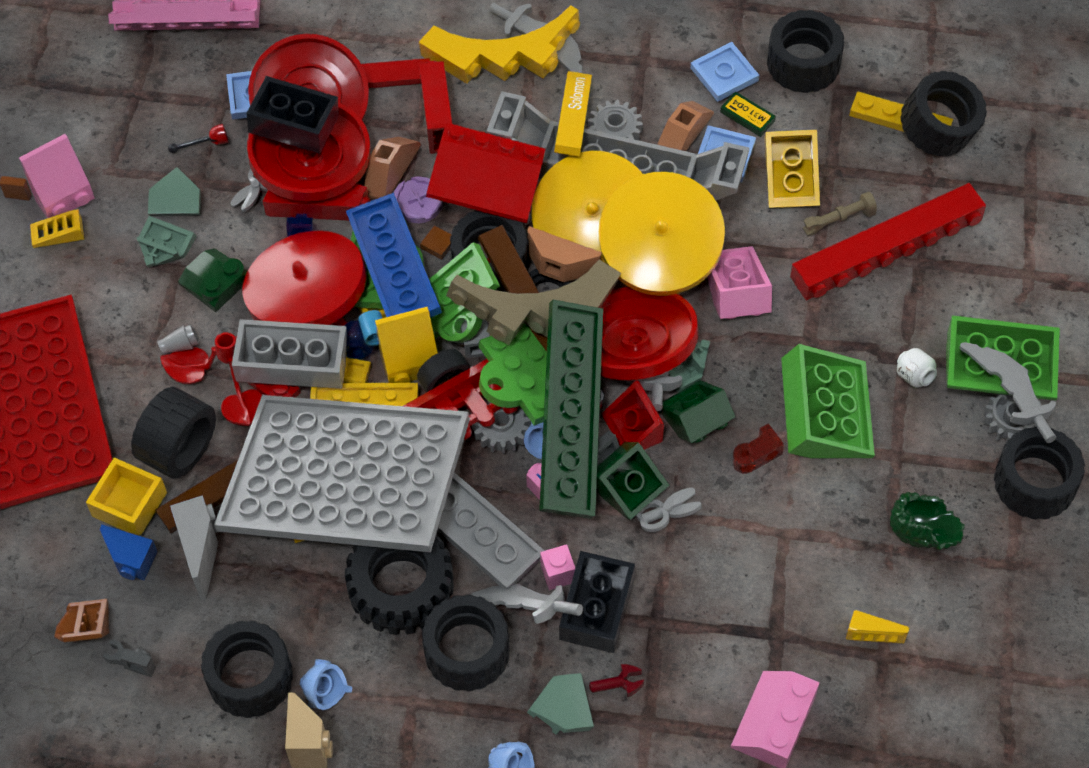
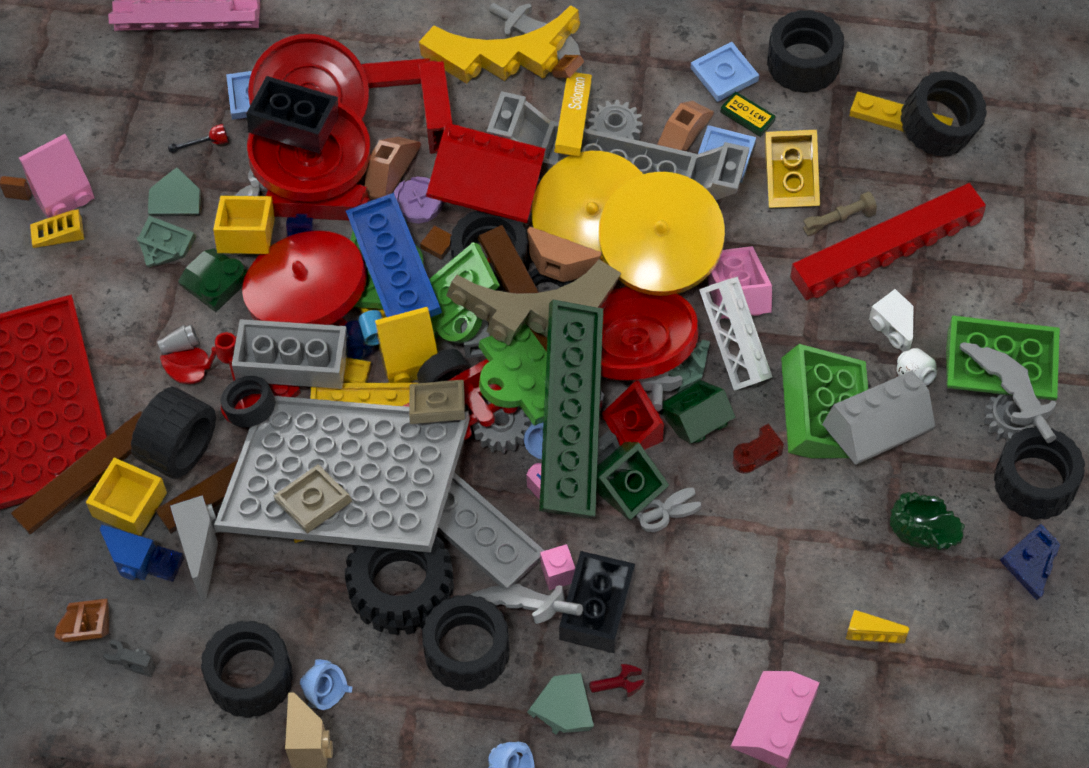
none -> reddish brown tile [11,411,142,535]
none -> clear blue tile [146,545,184,582]
none -> yellow piece [213,196,275,254]
none -> black tyre [220,376,276,428]
none -> dark tan tile [273,464,352,534]
none -> dark tan tile [409,380,465,424]
none -> dark orange tile [551,55,585,78]
none -> white fence [699,277,772,390]
none -> light grey slope [822,371,935,465]
none -> white slope [869,289,913,352]
none -> clear blue wing [1000,524,1060,600]

